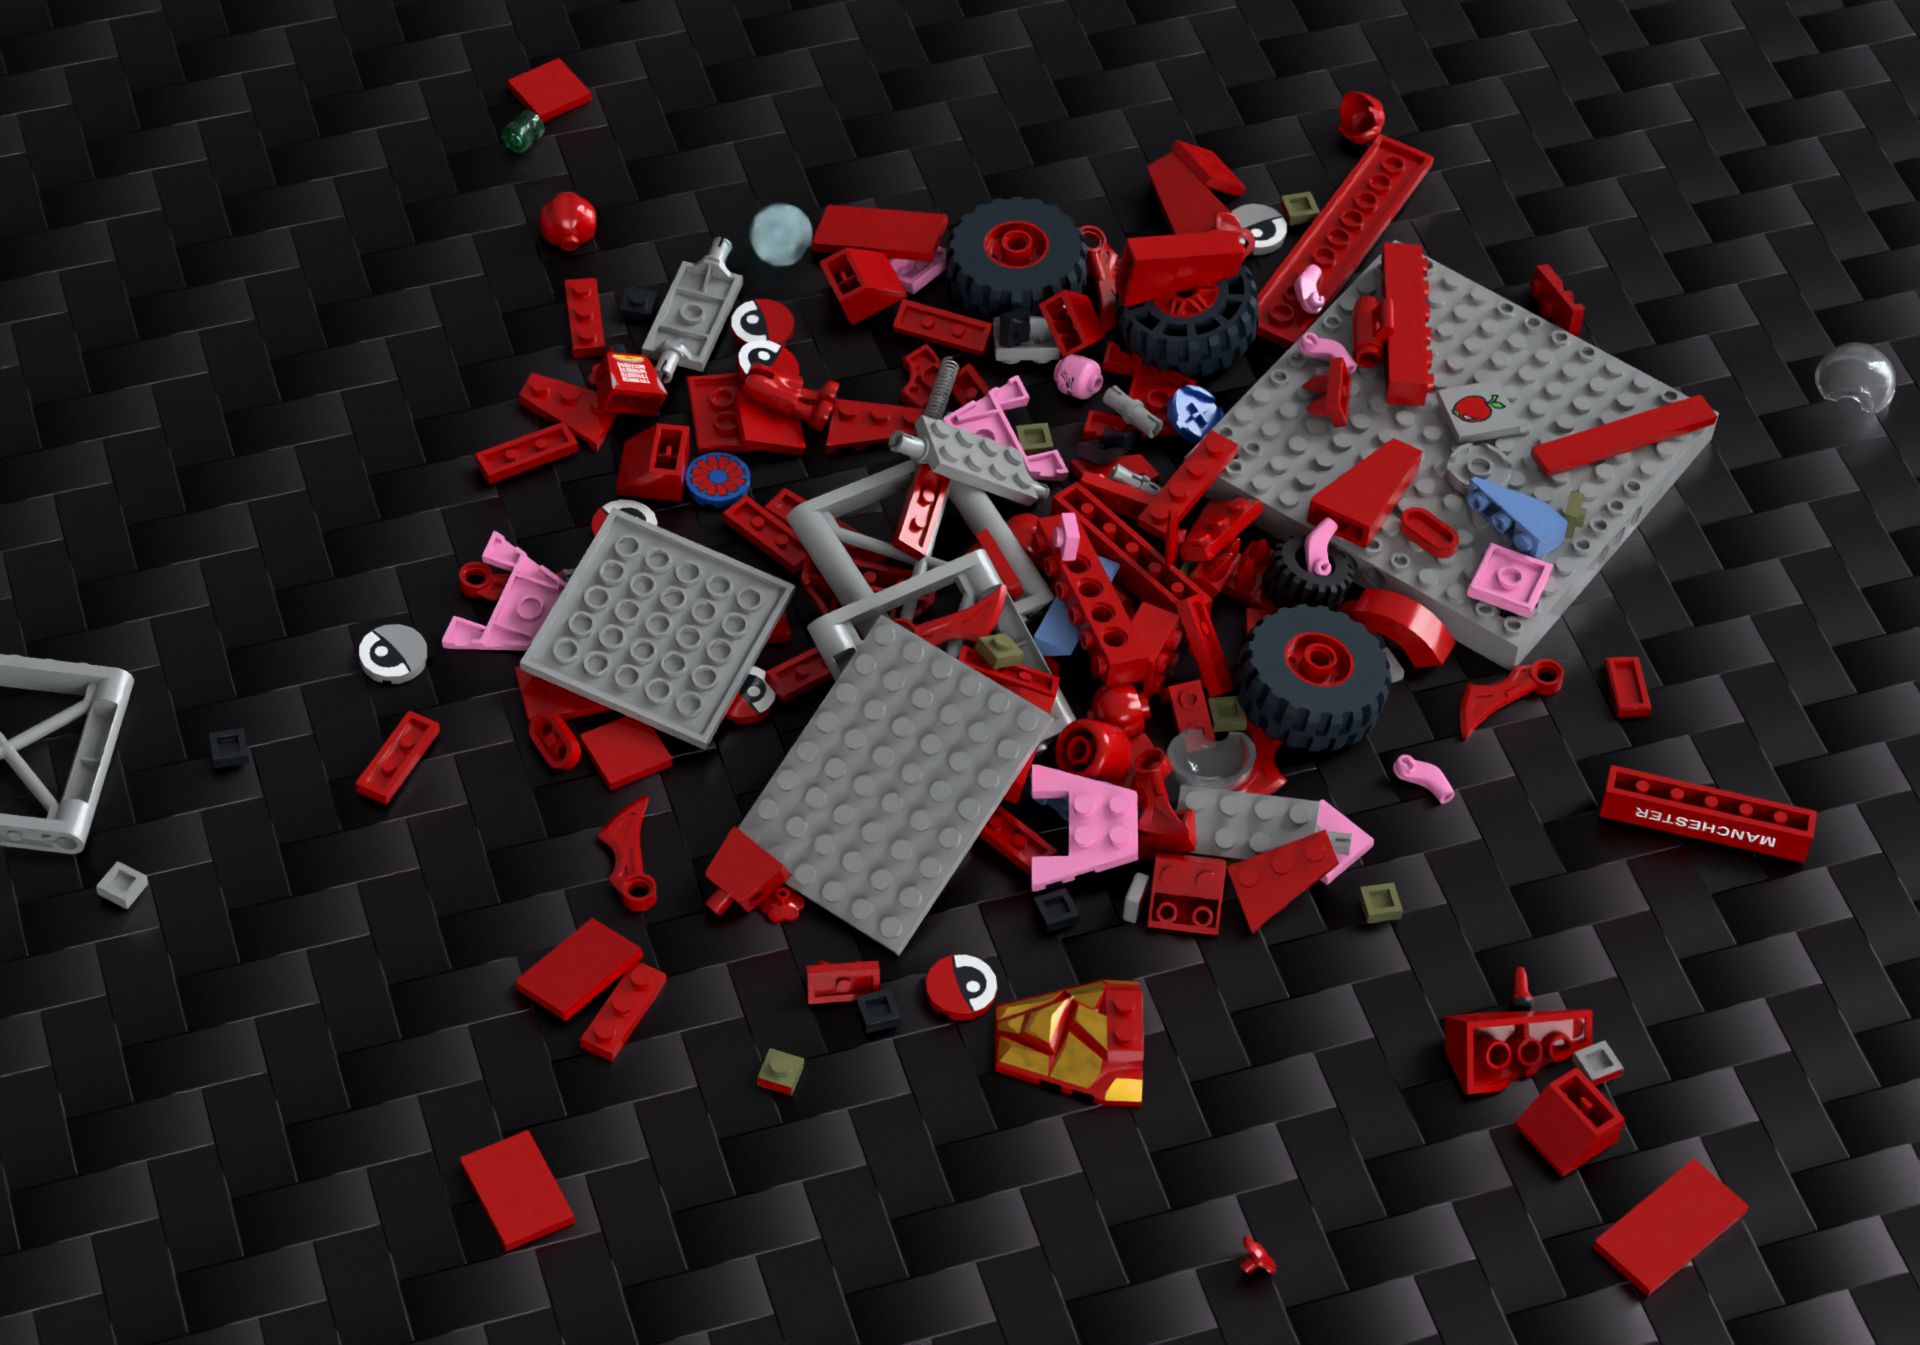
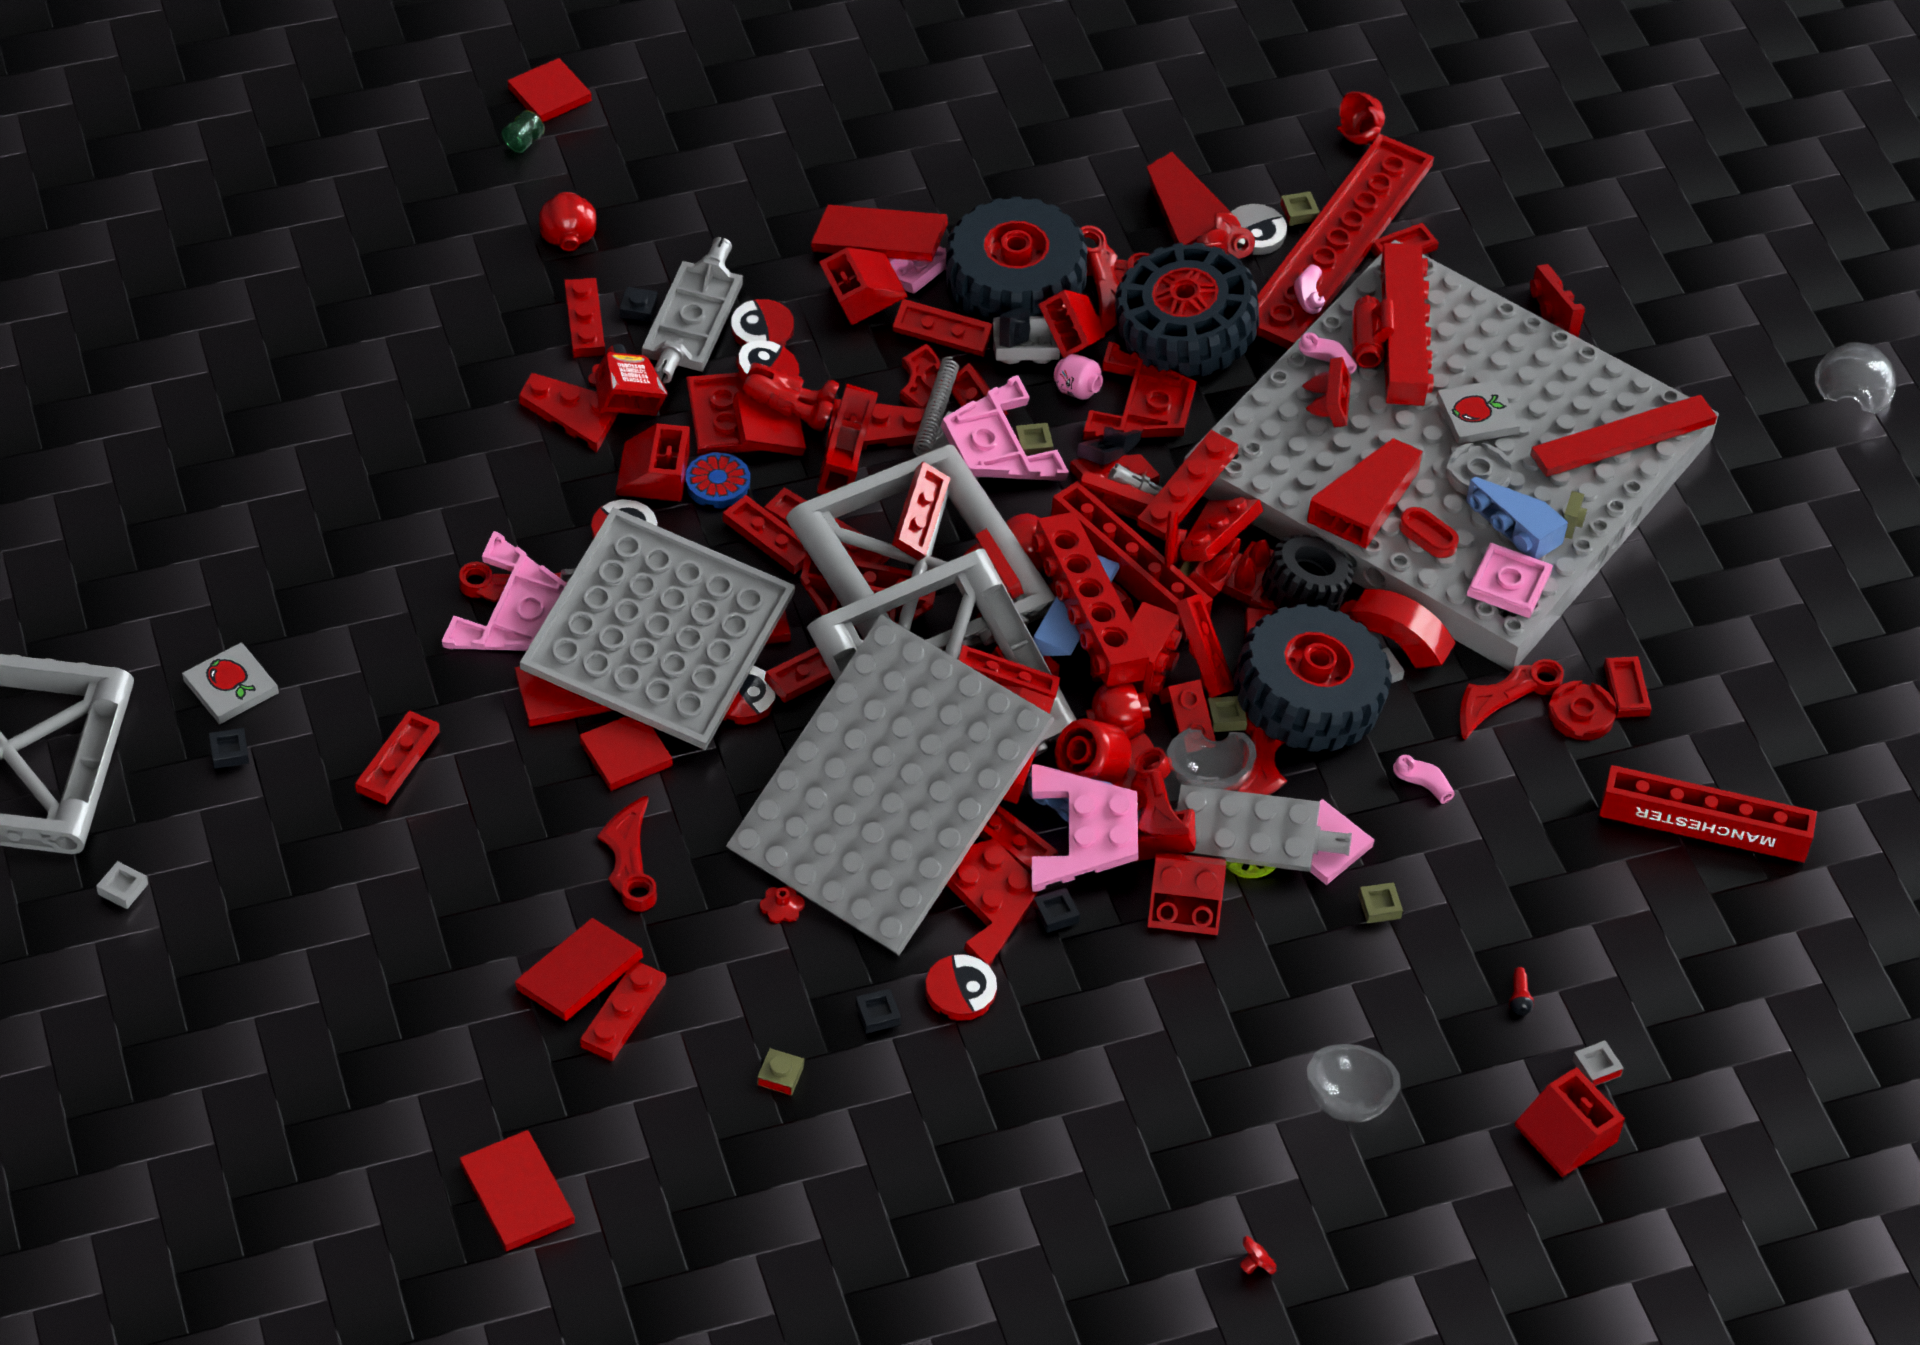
tile [359,624,427,684] -> none
red plate [475,422,578,484] -> none
red plate [529,710,581,771] -> none
red torso [704,826,792,917] -> none
clear light blue tile [749,203,812,266] -> none
red tile [806,959,880,1004] -> none
light grey plate [889,415,1049,507] -> none
red piece [892,585,1007,647] -> none
olive plate [975,633,1024,669] -> none
wedge [995,979,1144,1107] -> none
bright pink plate [1053,513,1080,561] -> none
light grey pin [1103,385,1163,438] -> none
red slope [1114,230,1245,307] -> none
light grey tile [1123,872,1149,923] -> none
blue tile [1167,385,1225,445] -> none
red tile [1171,140,1247,197] -> none
red wing [1227,829,1339,935] -> none
bright pink arm [1304,517,1338,576] -> none
red wedge [1445,1009,1593,1095] -> none
red tile [1593,1158,1749,1297] -> none
none -> light grey tile [182,642,279,724]
none -> red arch [817,383,878,495]
none -> red wing [946,838,1040,966]
none -> clear cylinder [1307,1044,1401,1123]
none -> red tile [1370,223,1439,258]
none -> red tile [1548,681,1617,740]

